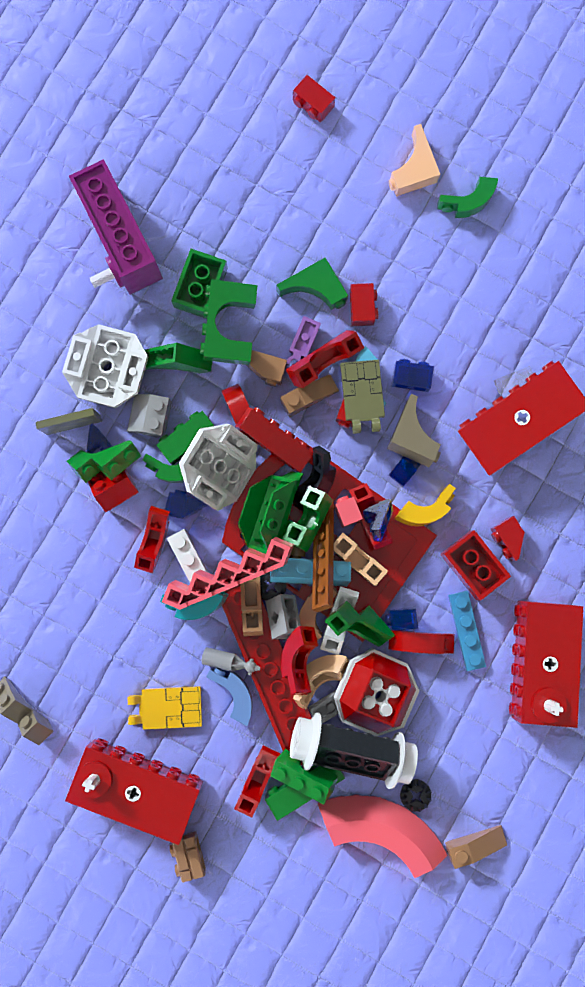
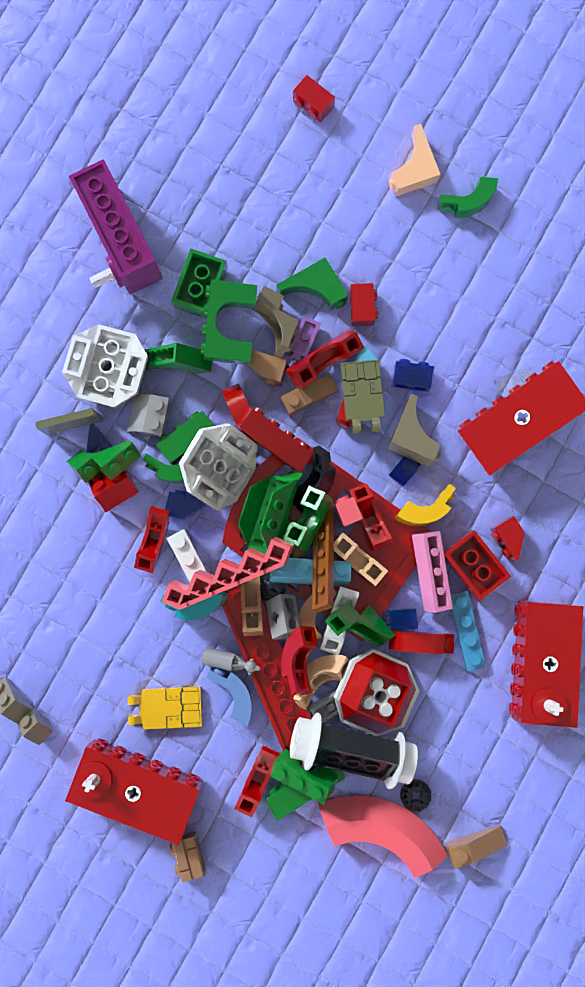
clear blue slope [363,499,393,542] -> none
none -> dark tan arch [252,286,299,358]
none -> bright pink brick [412,531,453,613]

